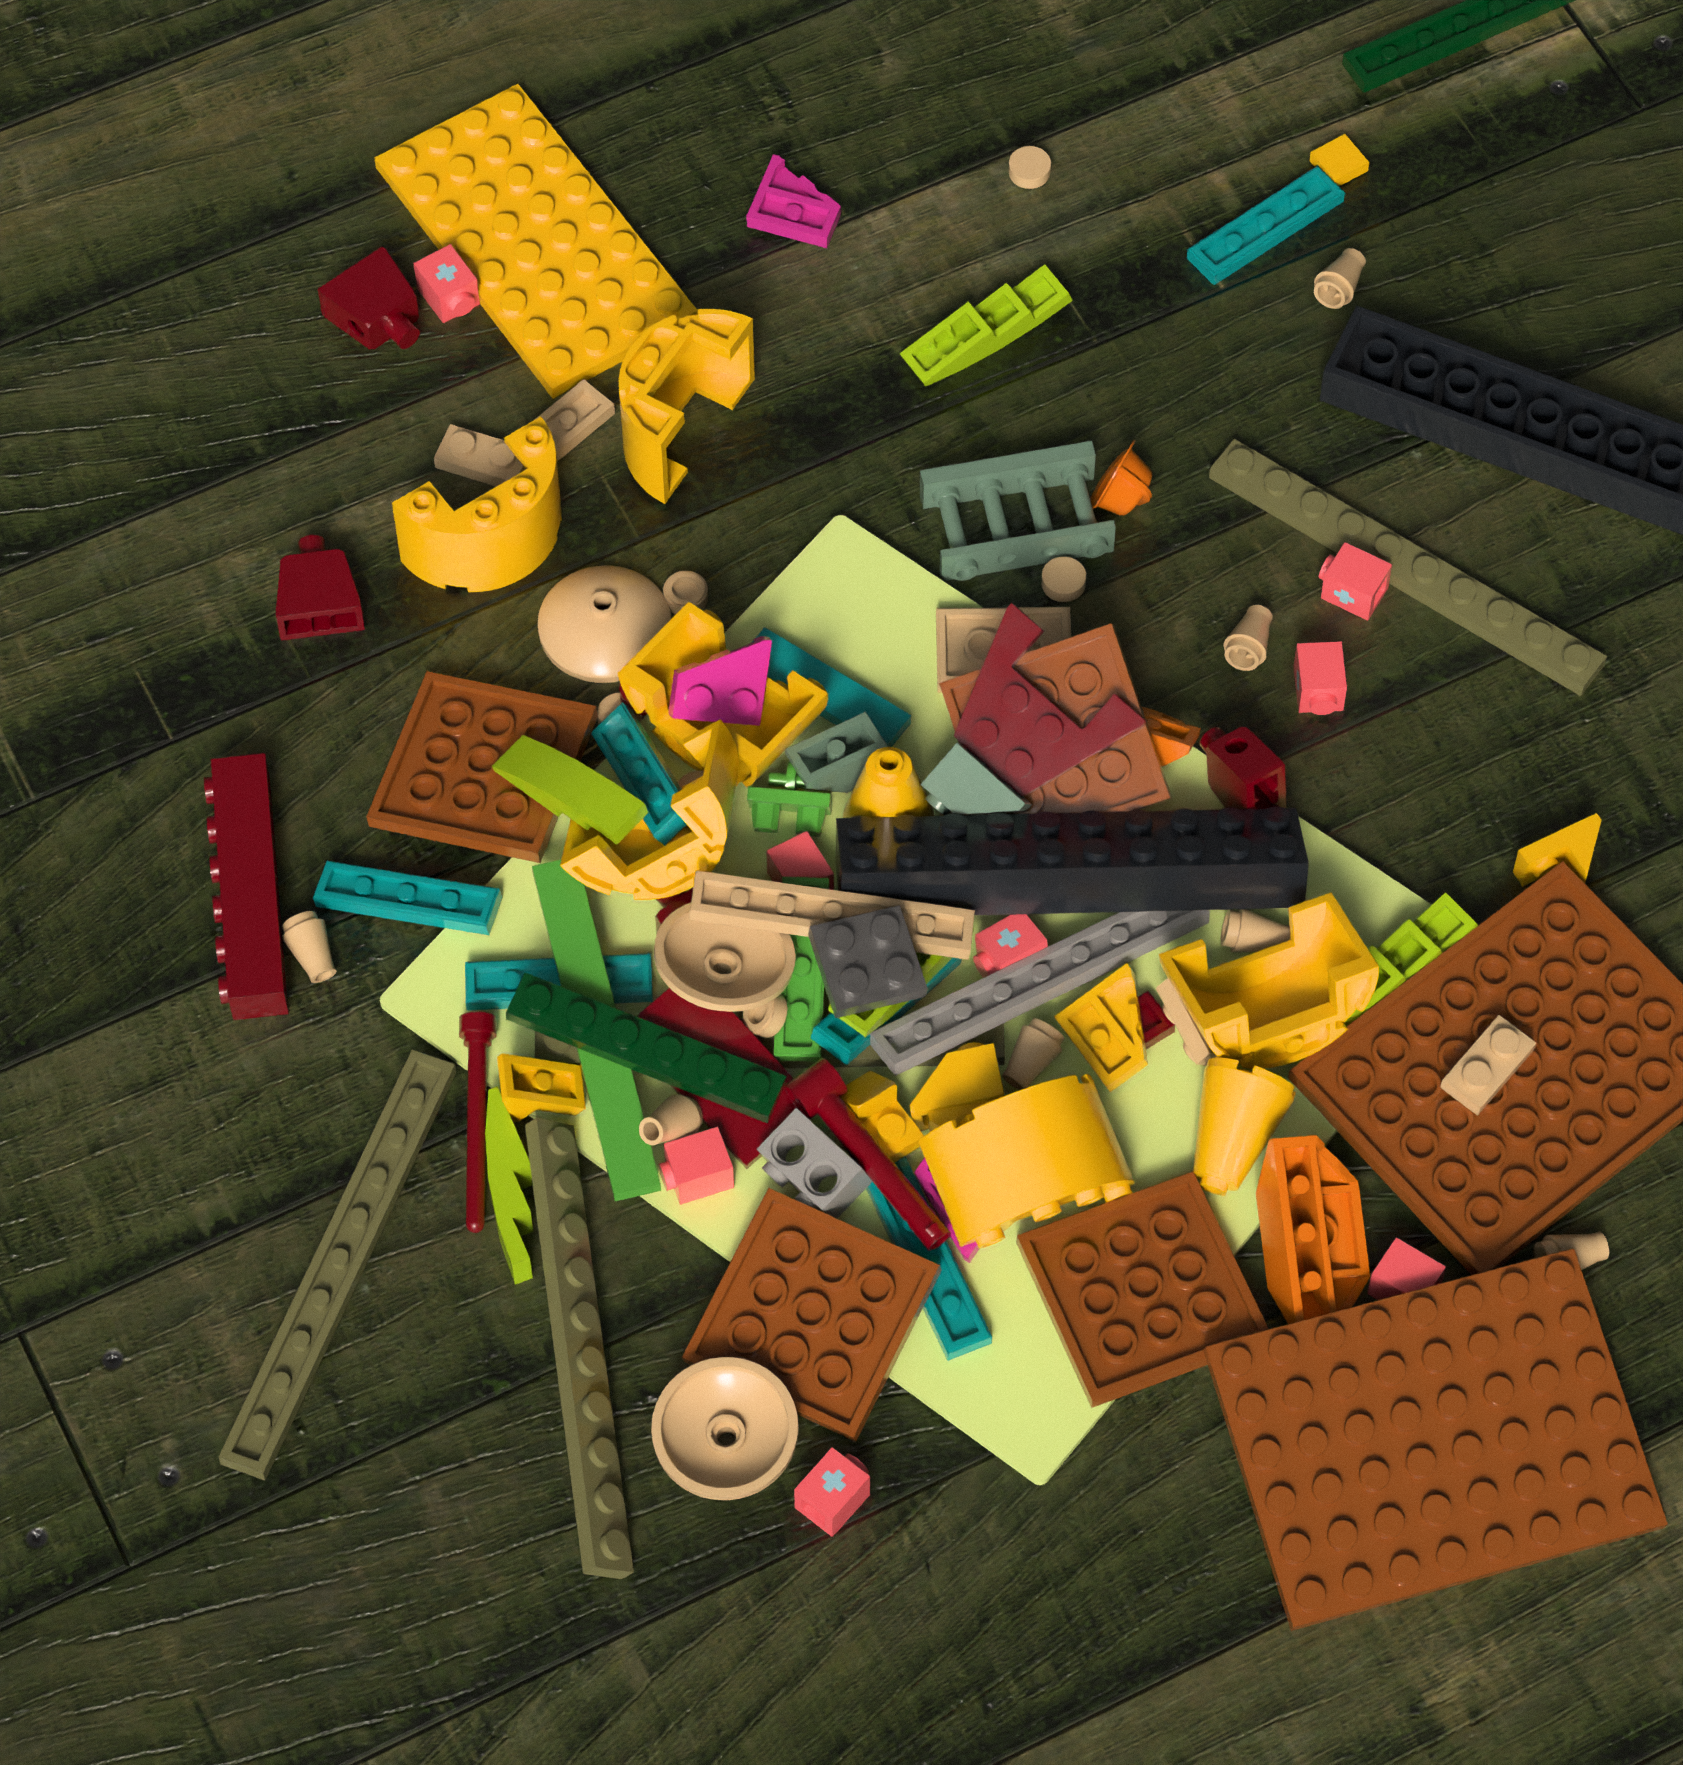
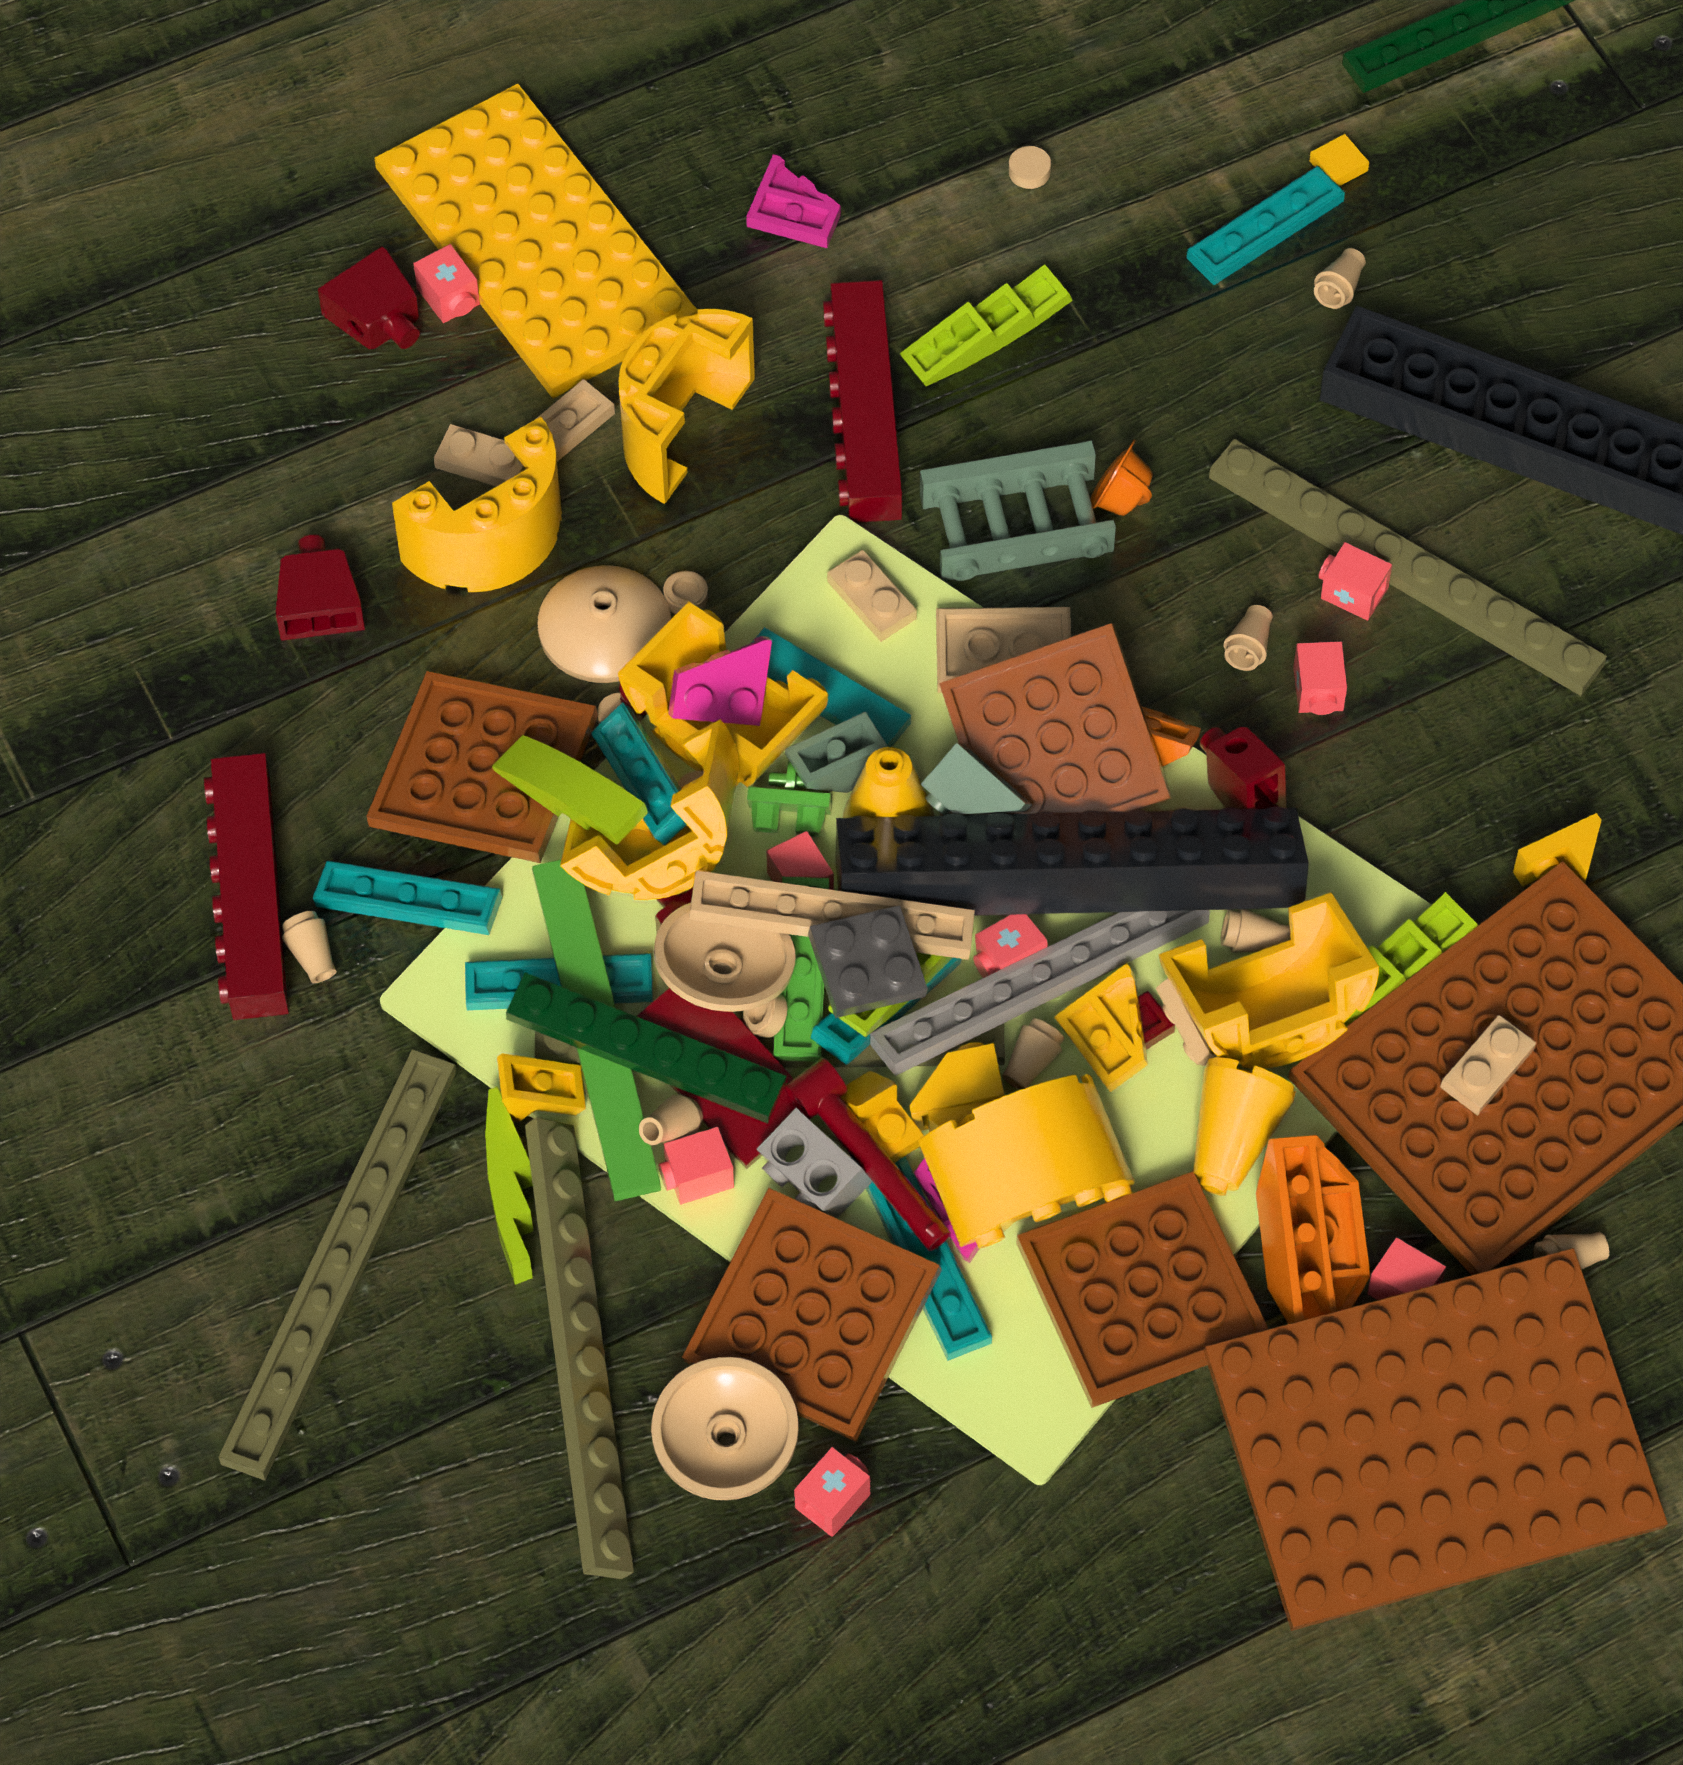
dark red piece [459,1012,497,1233] -> none
dark red wing [954,603,1148,797] -> none
tan tile [1041,557,1086,602] -> none
none -> dark red brick [823,280,902,523]
none -> tan plate [827,550,917,642]

